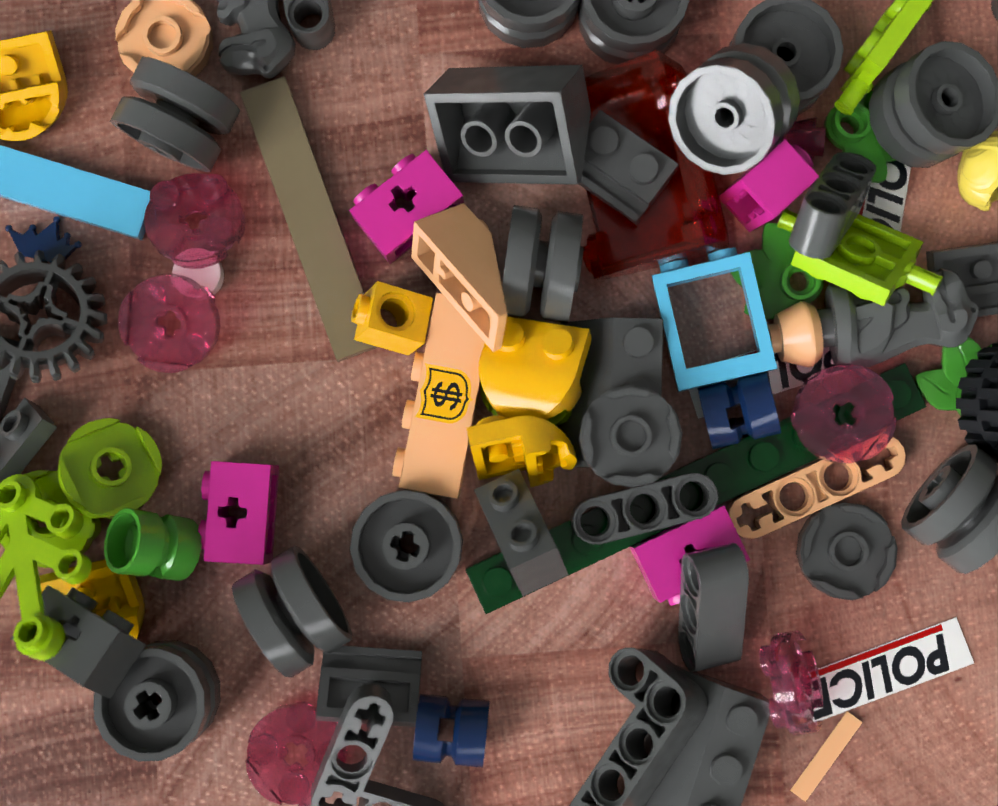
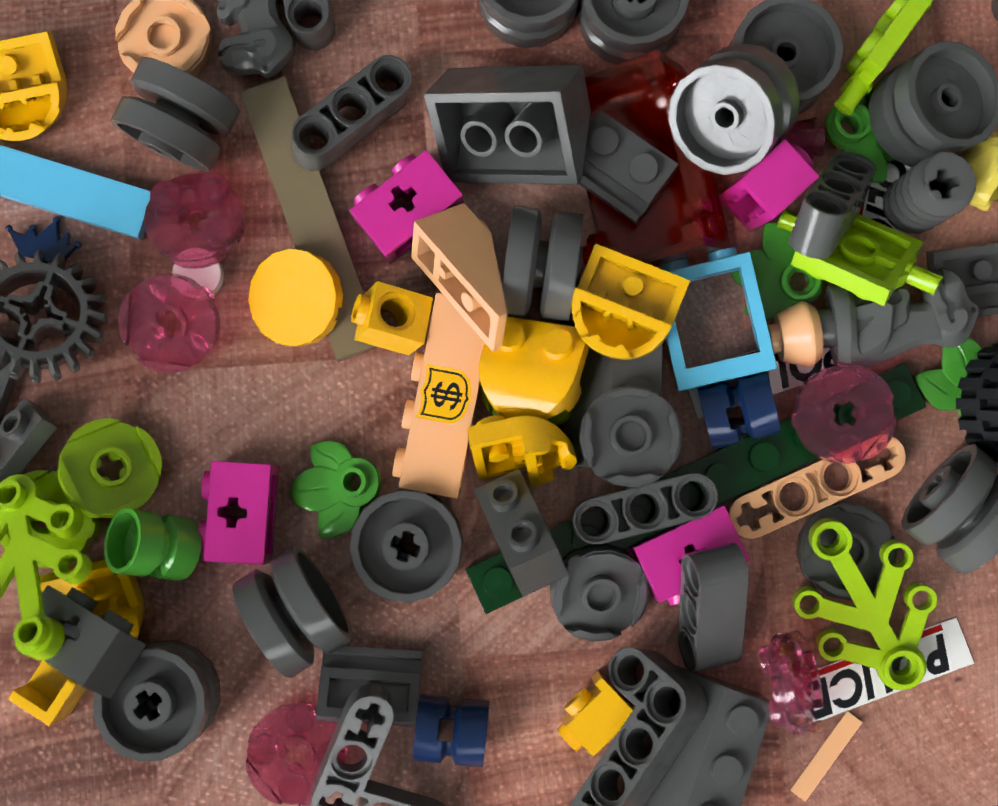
none -> yellow panel [8,661,87,726]
none -> yellow tile [248,249,343,347]
none -> bright green plate [289,441,382,538]
none -> dark grey beam [291,55,412,171]
none -> dark grey tile [550,544,649,642]
none -> yellow brick [557,670,633,757]
none -> yellow slope [572,244,691,360]
none -> lime plant [792,518,938,690]
none -> dark grey piece [883,152,976,234]

